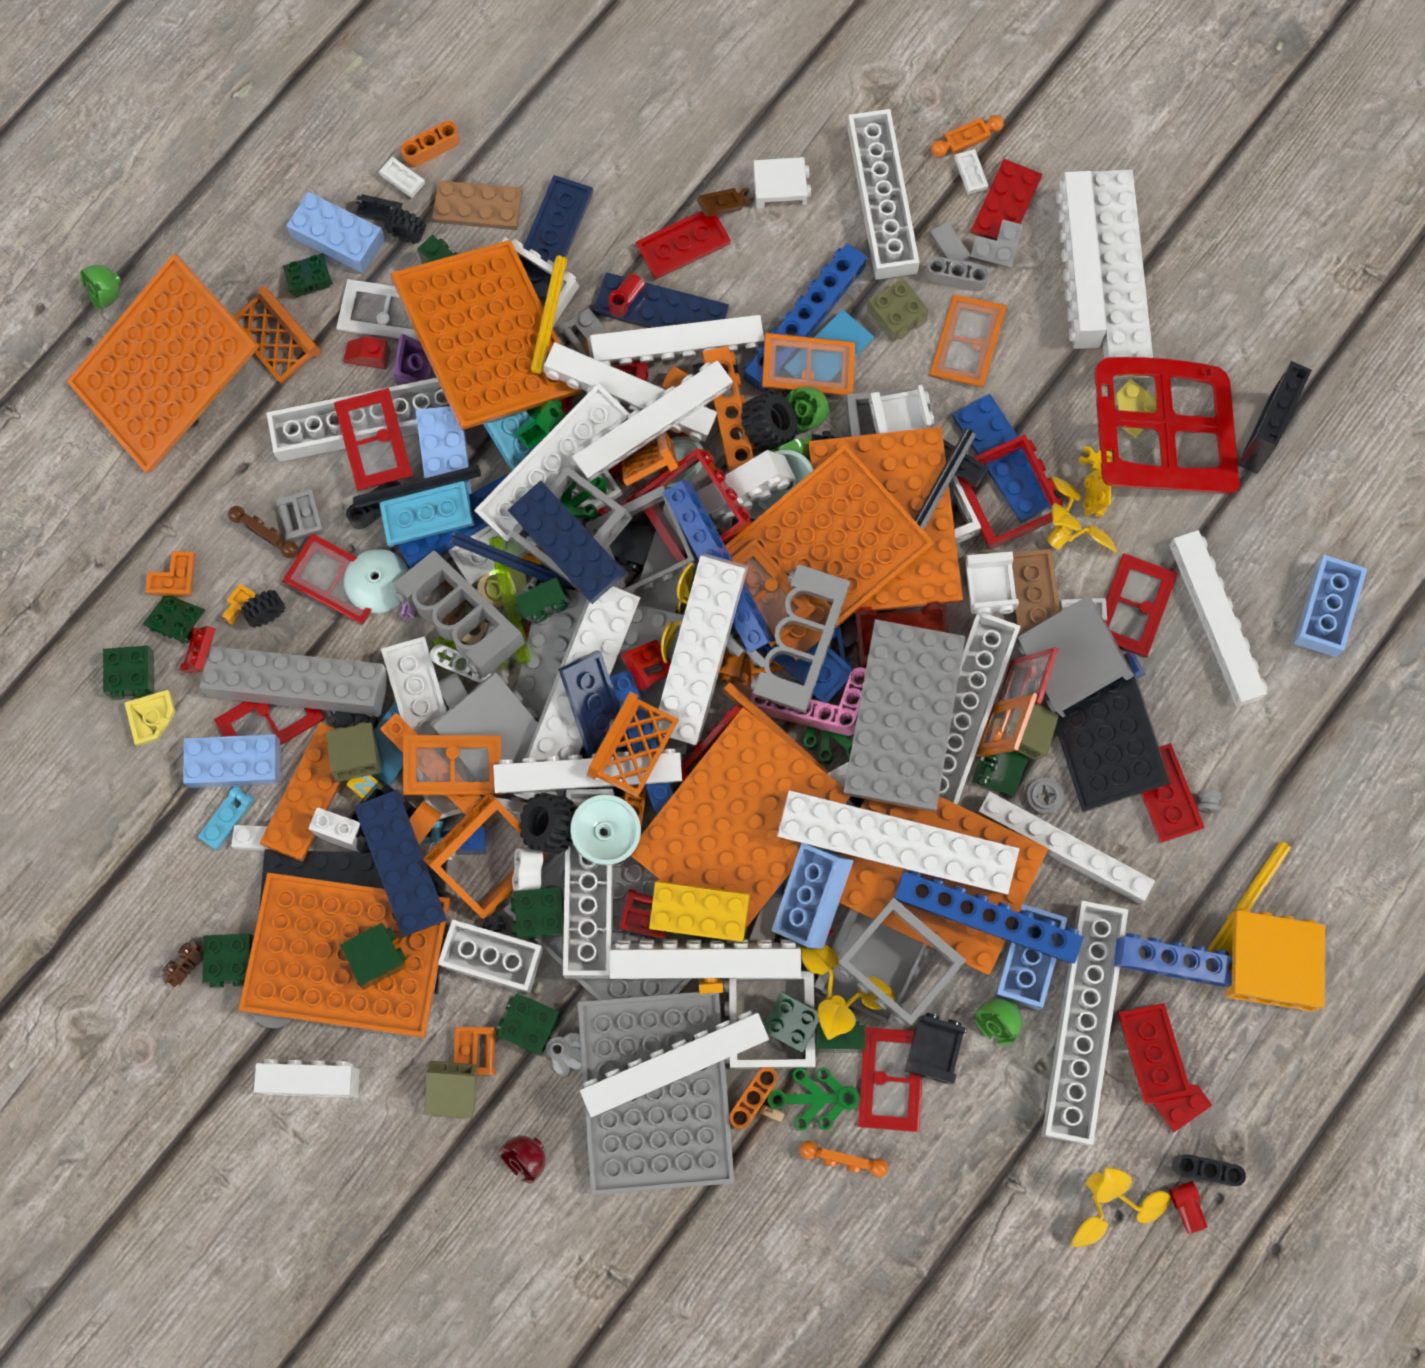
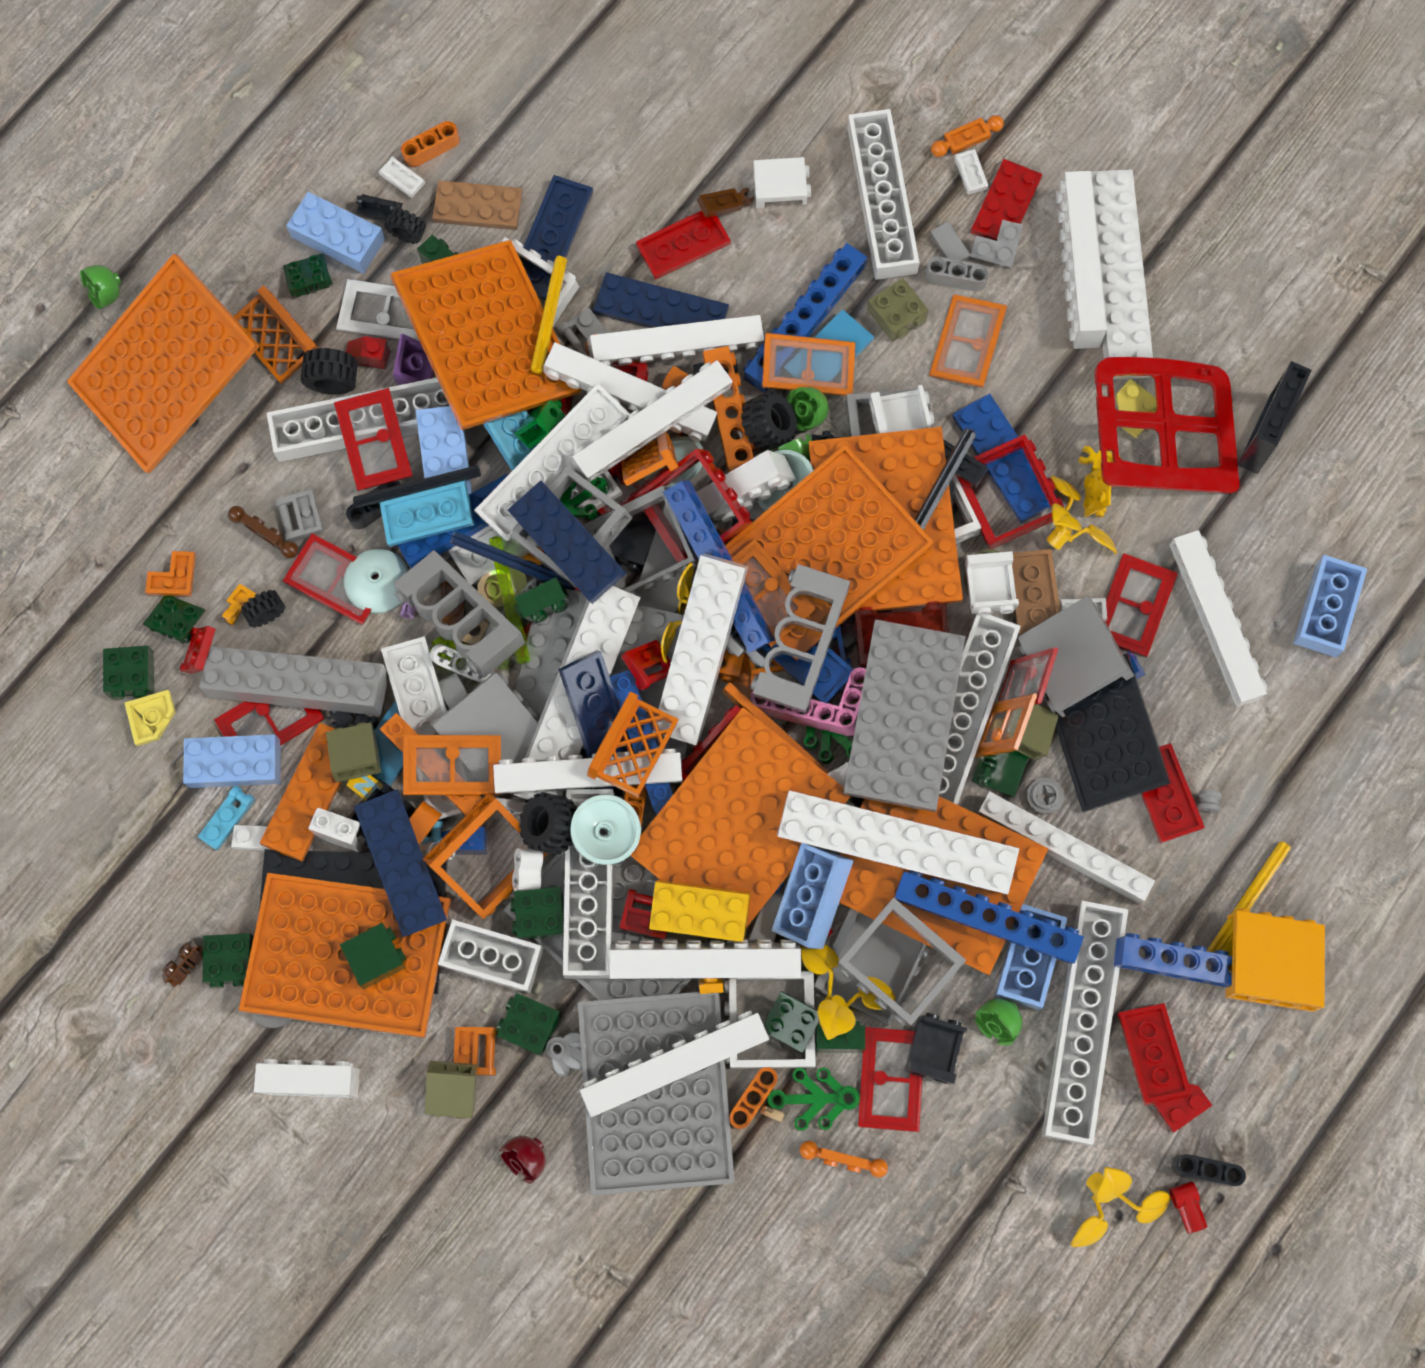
black plate [482,916,506,932] -> none
red piece [609,273,645,317] -> none
none -> black tyre [300,348,358,394]

